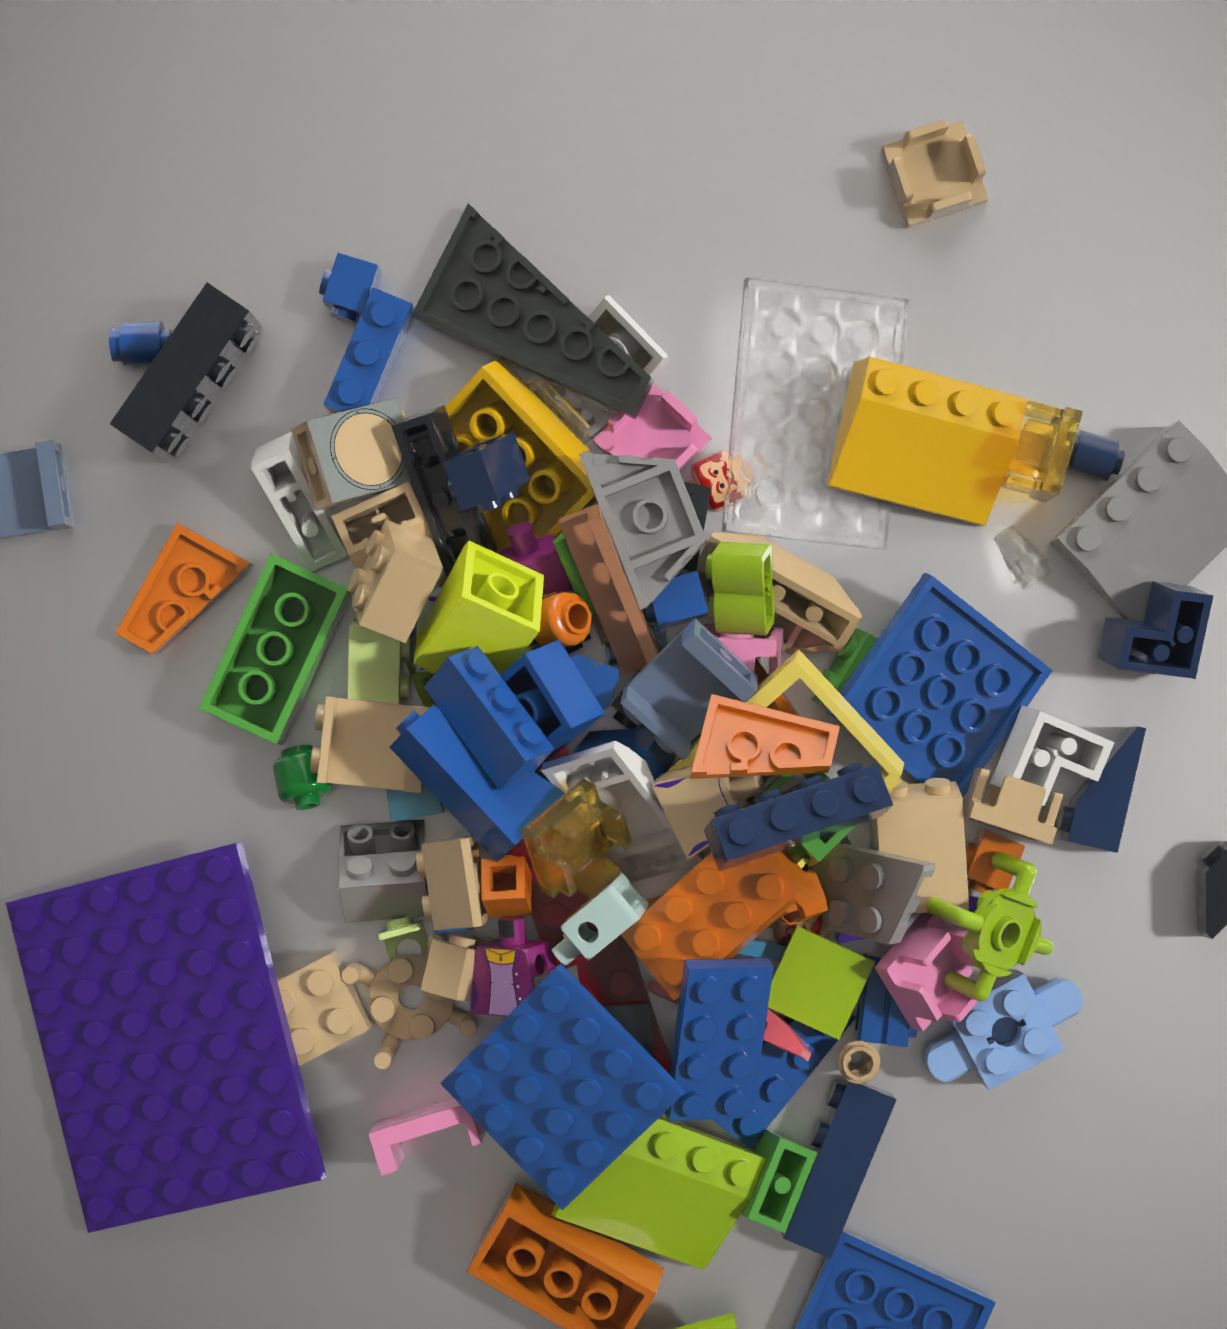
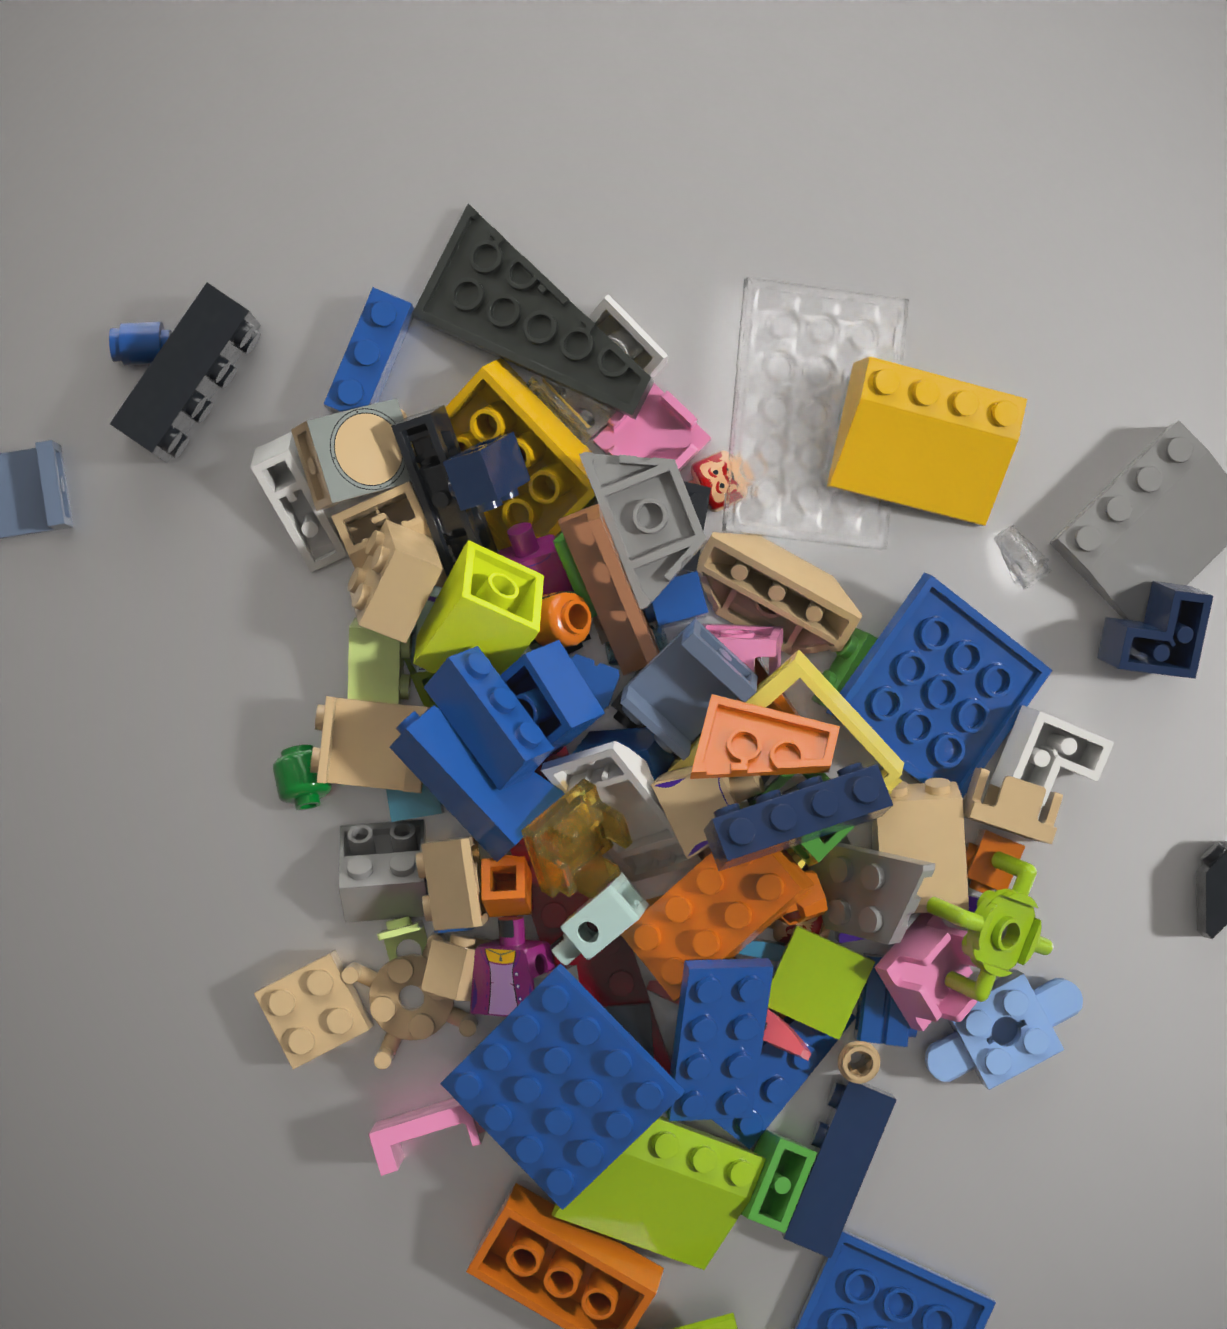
dark purple plate [6,841,327,1233] -> none
orange wing [115,523,253,654] -> none
bright green brick [198,553,351,745] -> none
blue brick [319,252,382,323] -> none
lime brick [705,542,775,635] -> none
tan panel [881,119,988,228] -> none
clear yellow panel [1001,401,1083,502] -> none
dark blue slope [1057,726,1146,853] -> none
dark blue brick [1059,430,1125,481] -> none

